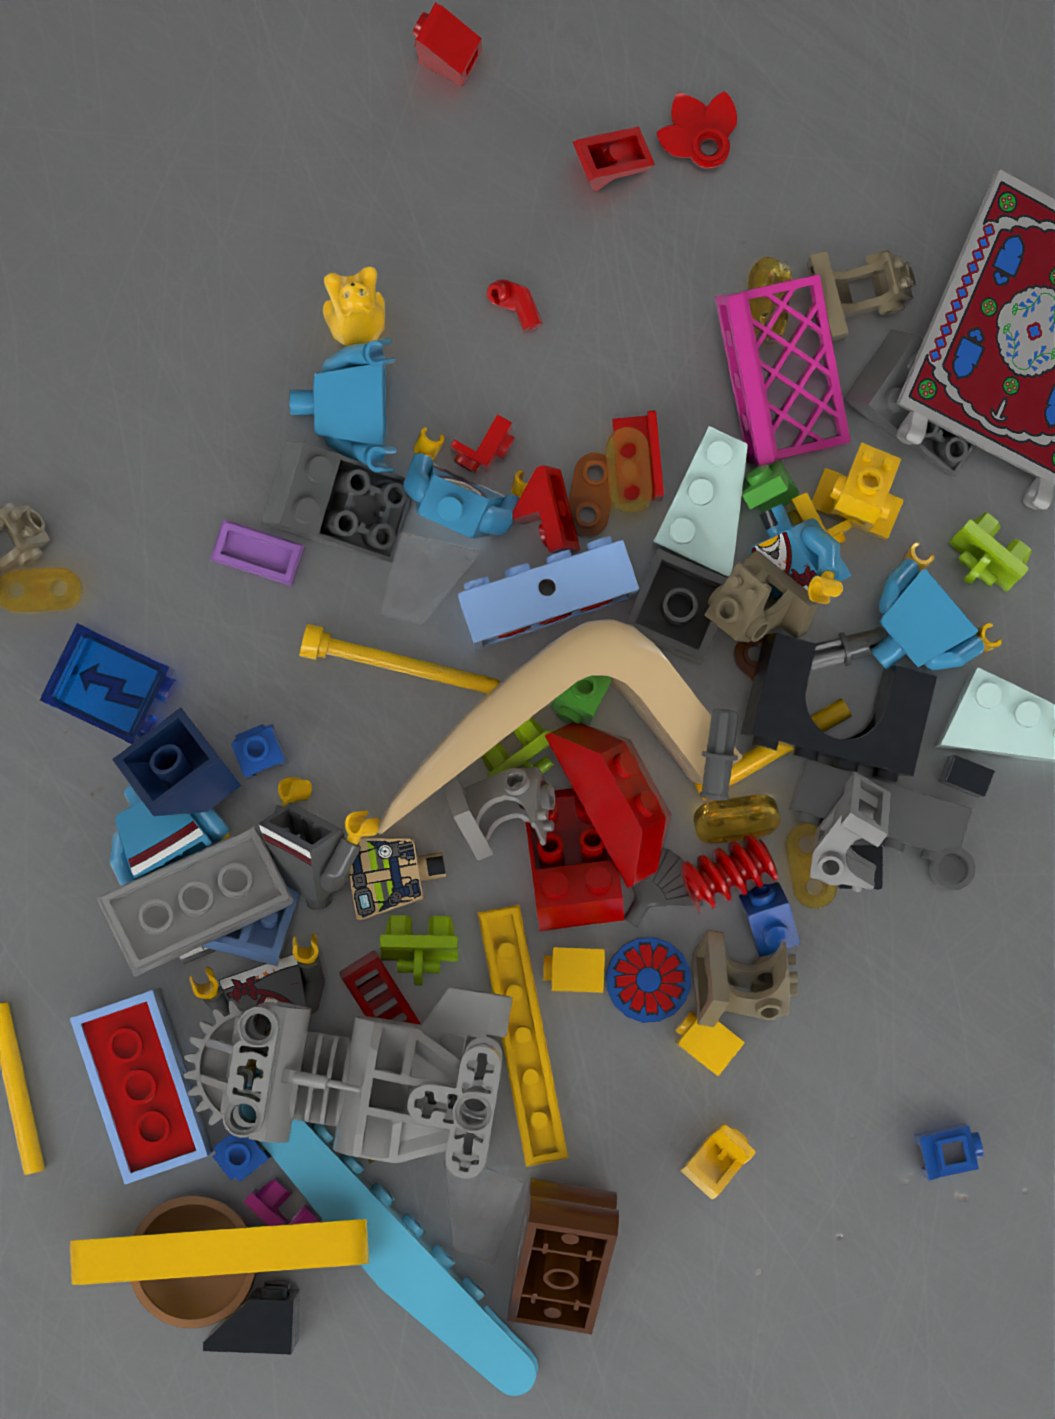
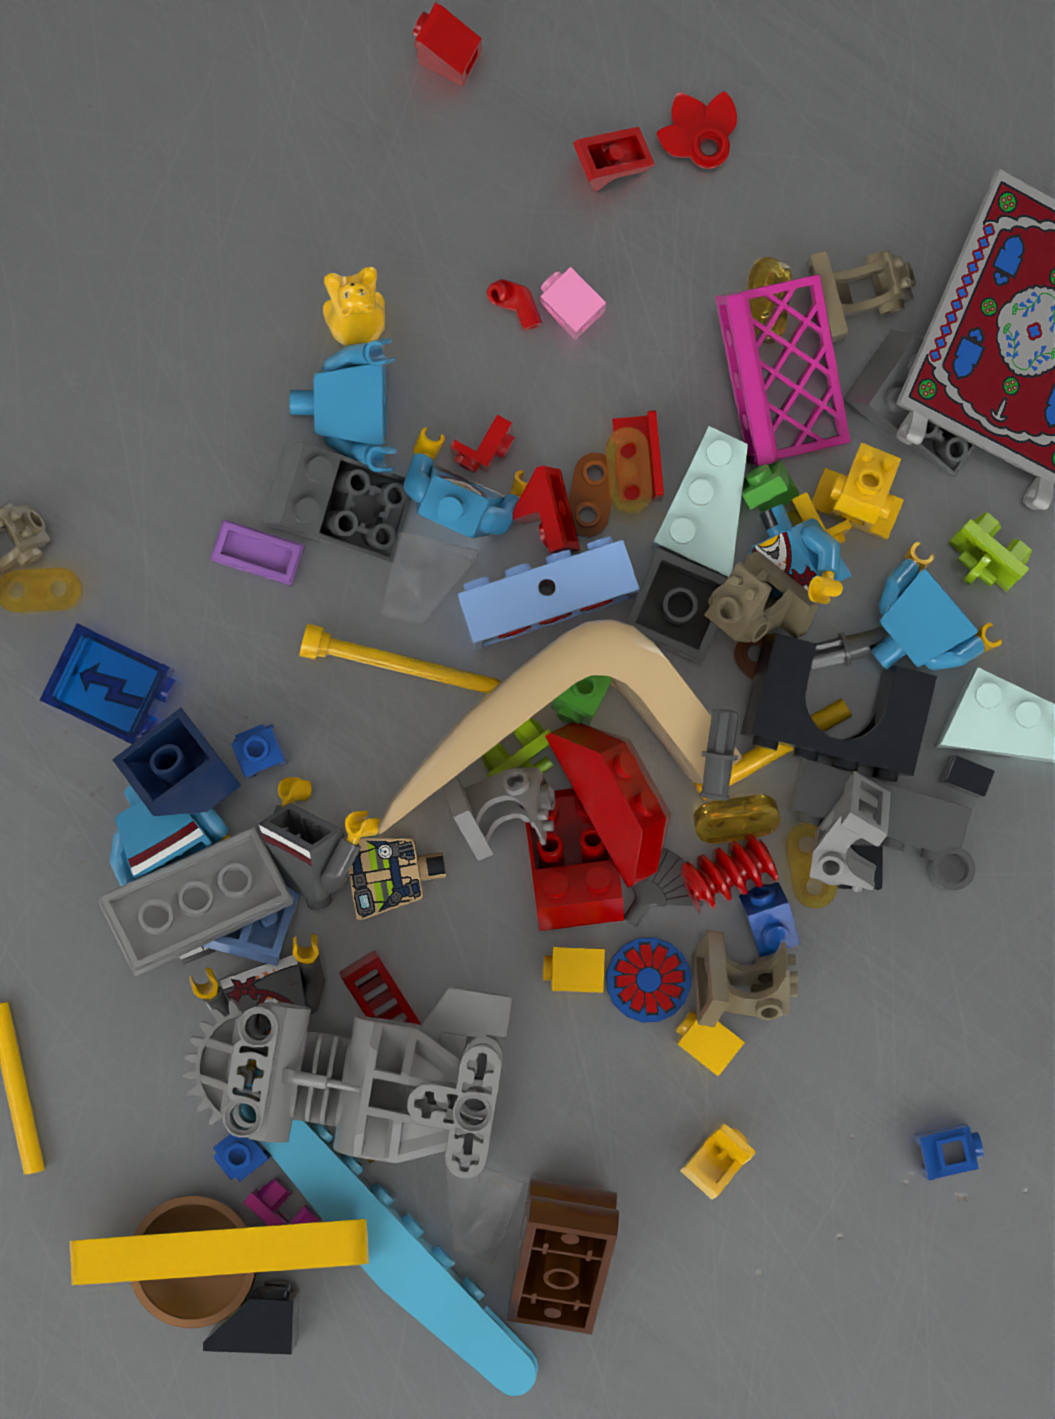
red brick [70,988,213,1184] -> none
lime hips [380,915,459,986] -> none
yellow tile [477,904,568,1167] -> none
none -> bright pink brick [540,267,606,340]

